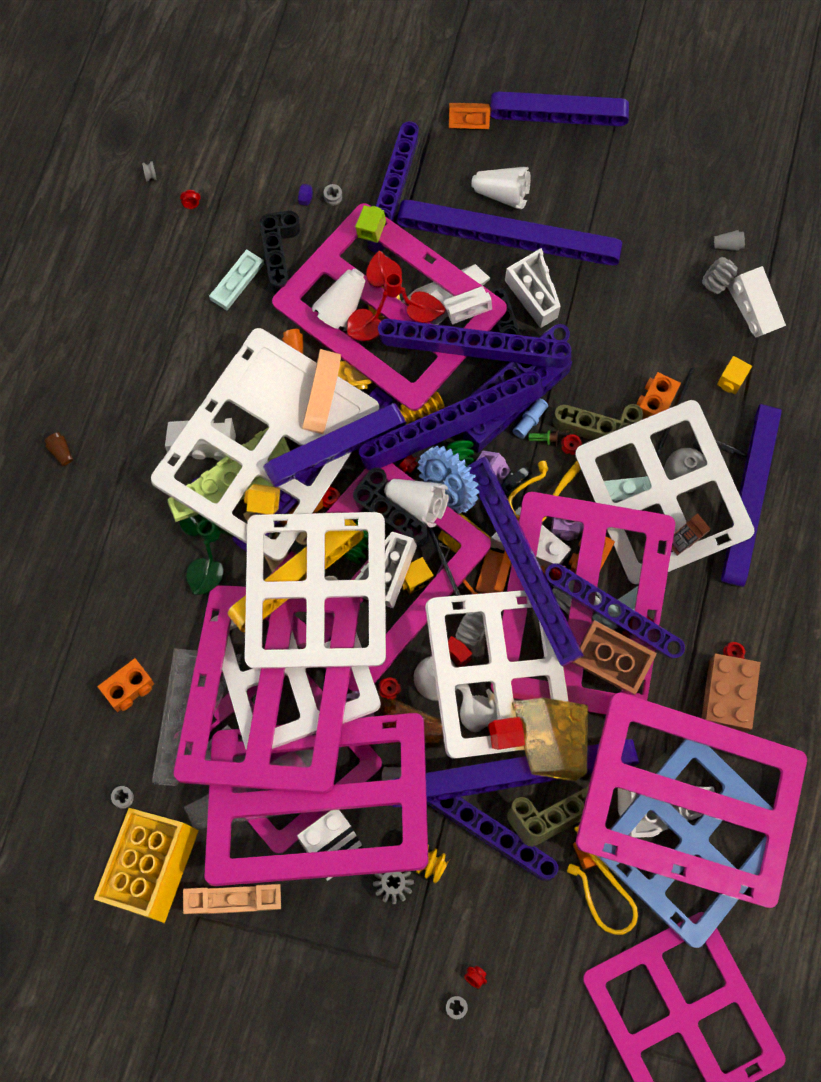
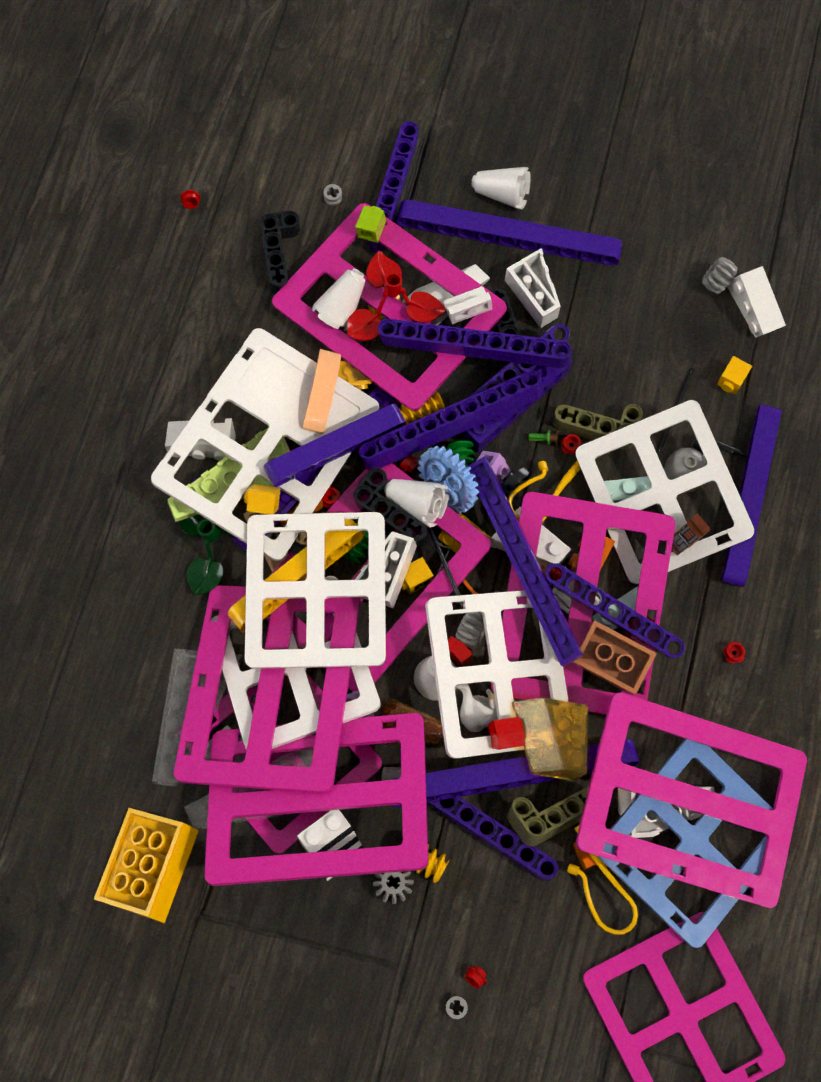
reddish brown cone [44,432,73,466] -> none
orange brick [97,658,154,713] -> none
light grey bush [111,786,134,809] -> none
light grey bush [142,161,157,182] -> none
light nougat slope [183,884,281,914] -> none
light aqua plate [209,249,264,310] -> none
orange cone [282,329,303,354] -> none
dark purple tile [298,184,313,206] -> none
red plate [378,677,401,700] -> none
orange panel [449,103,490,129] -> none
orange panel [476,550,511,594] -> none
dark purple beam [490,92,629,126] -> none
light blue pin [513,398,548,439] -> none
lavender brick [551,518,583,541] -> none
orange brick [636,372,681,419] -> none
nougat brick [701,653,761,733] -> none
light grey cone [714,230,745,251] -> none

